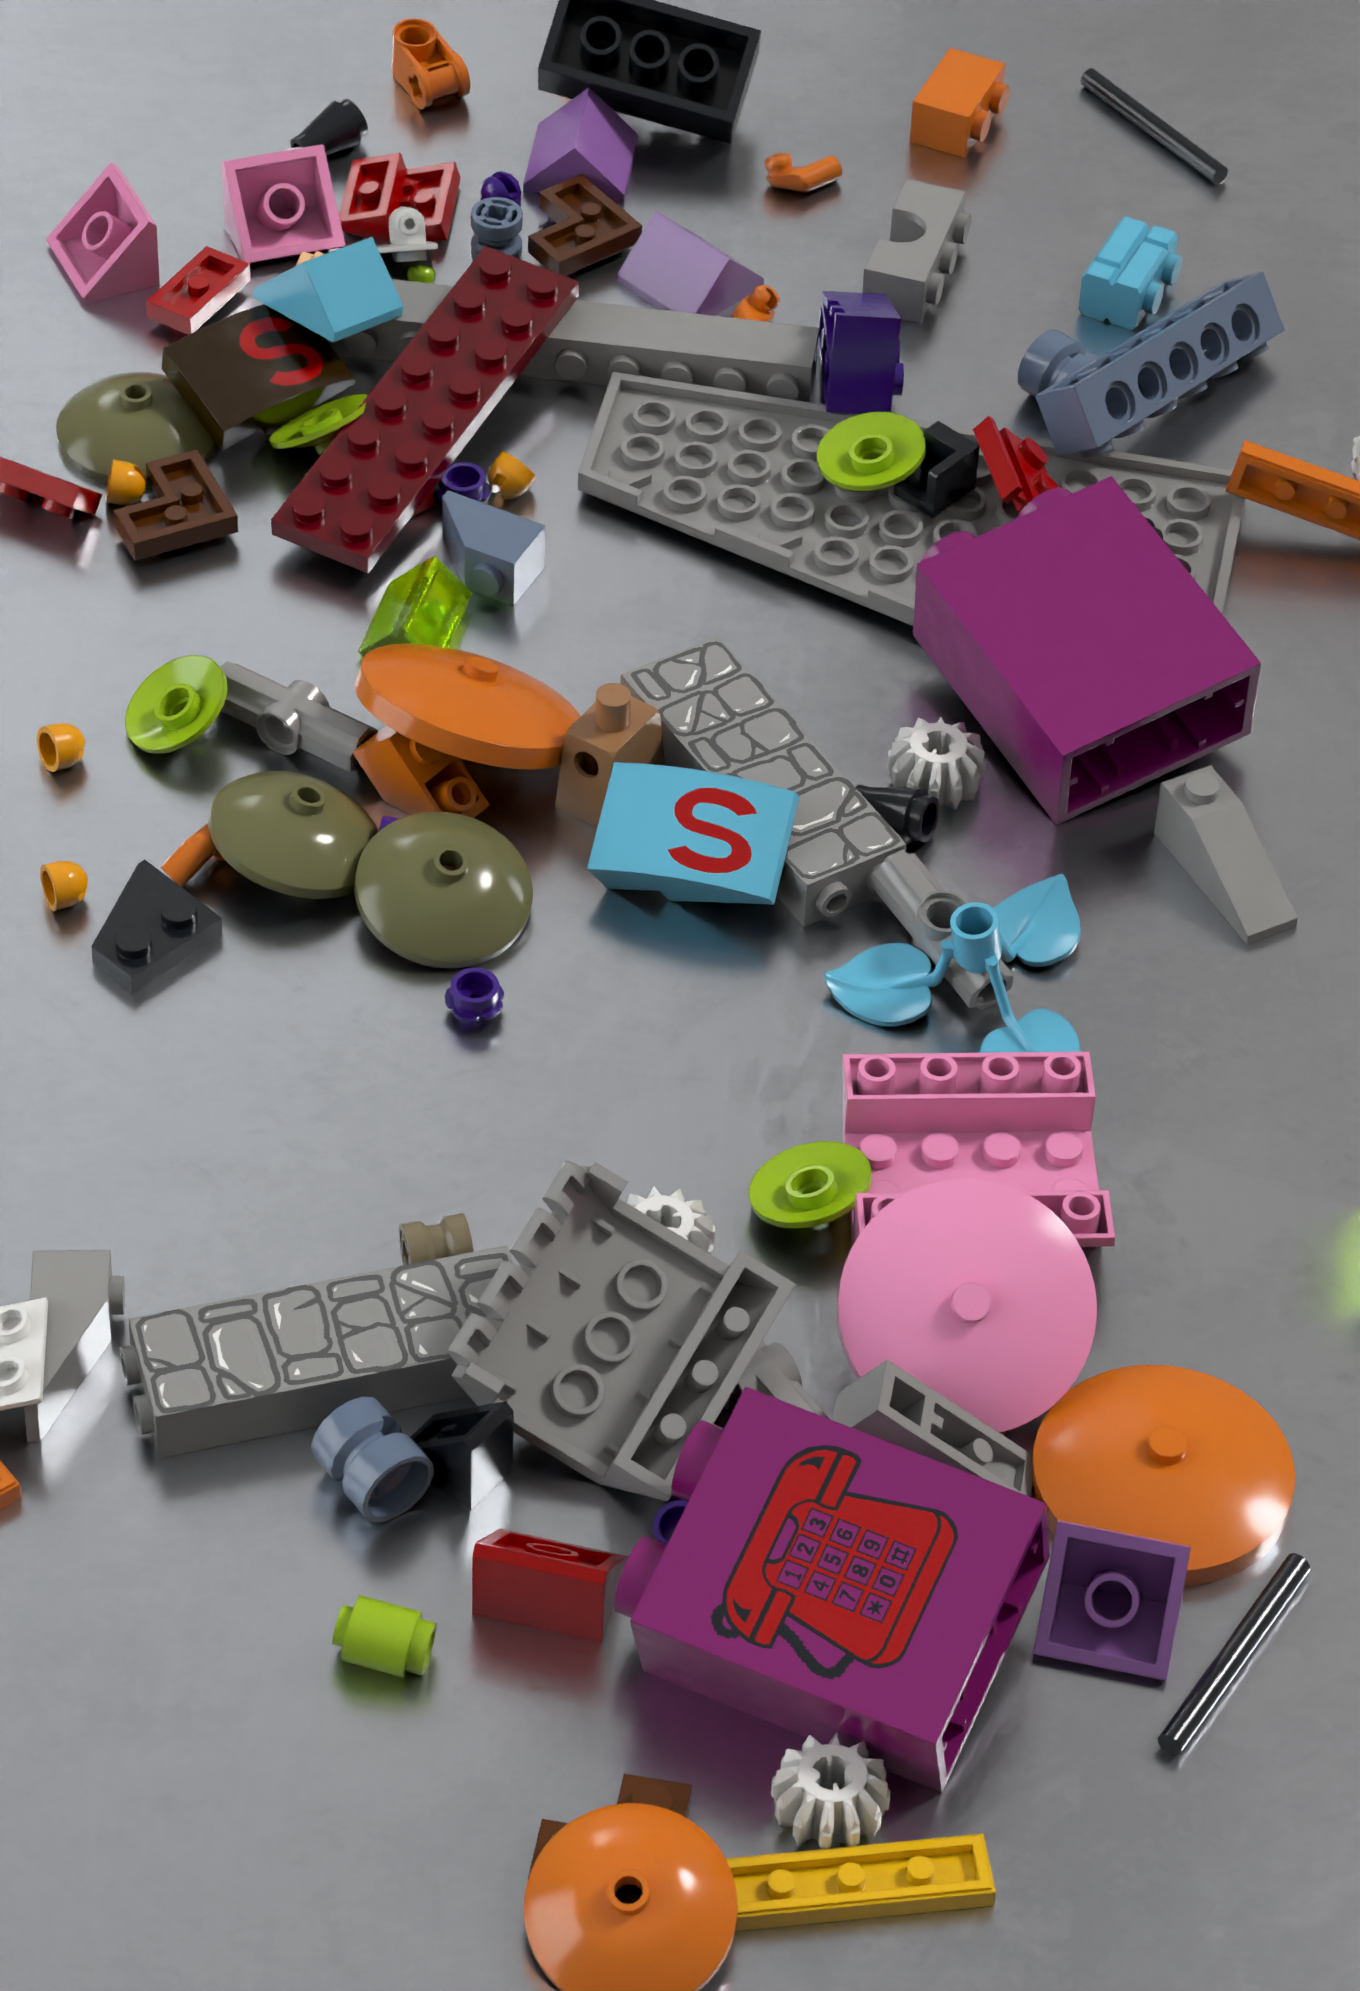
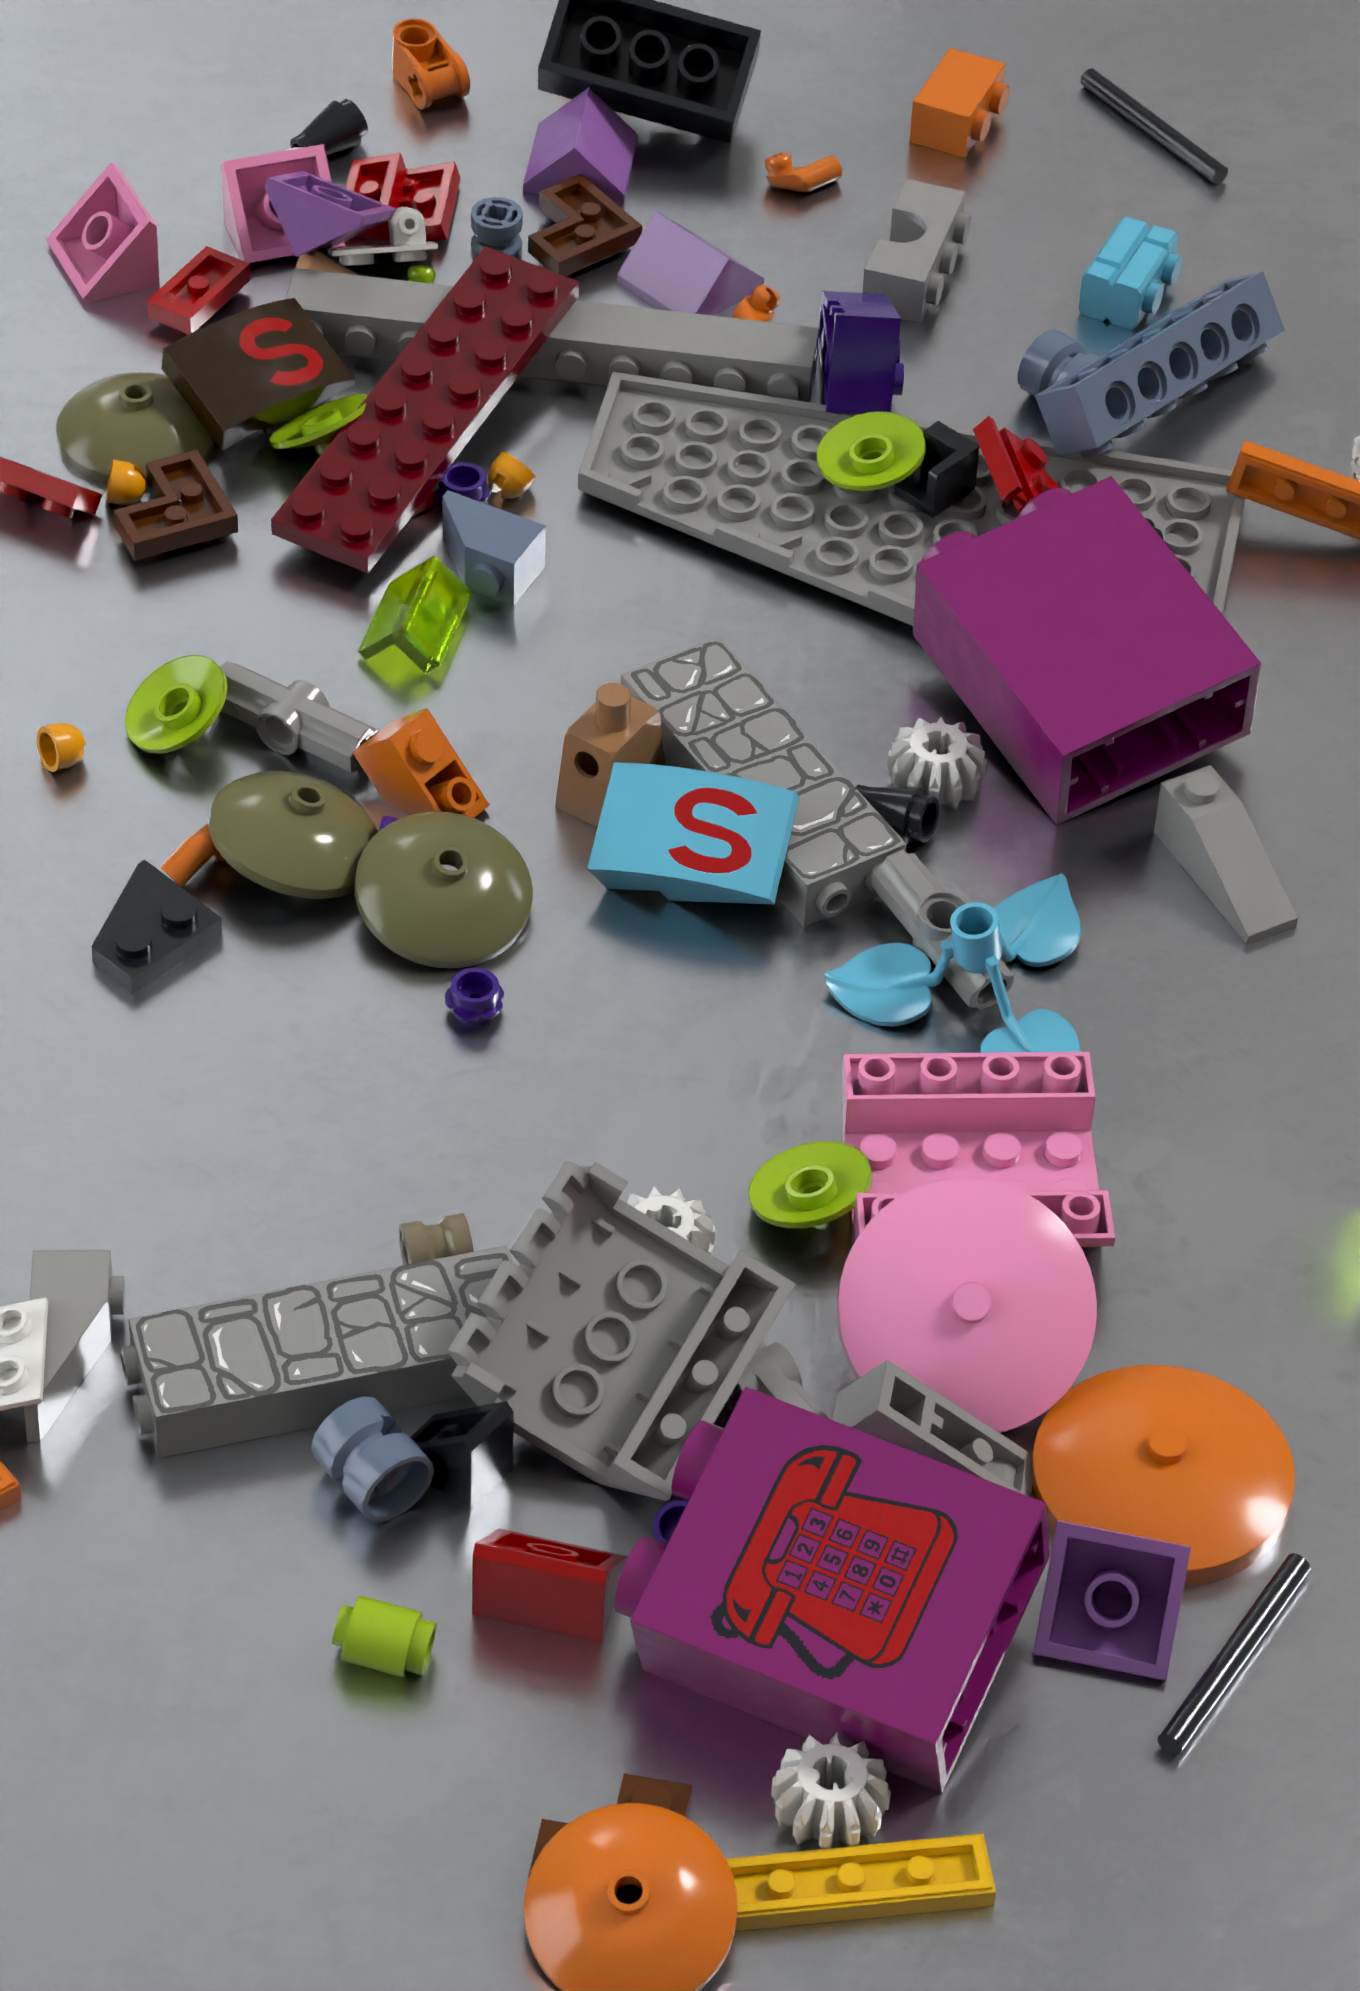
light orange hinge [40,861,88,911] -> none
medium azure slope [252,237,404,342] -> none
orange dish [355,644,581,770] -> none
dark purple hinge [480,171,521,207] -> none
none -> medium lavender slope [265,171,396,257]

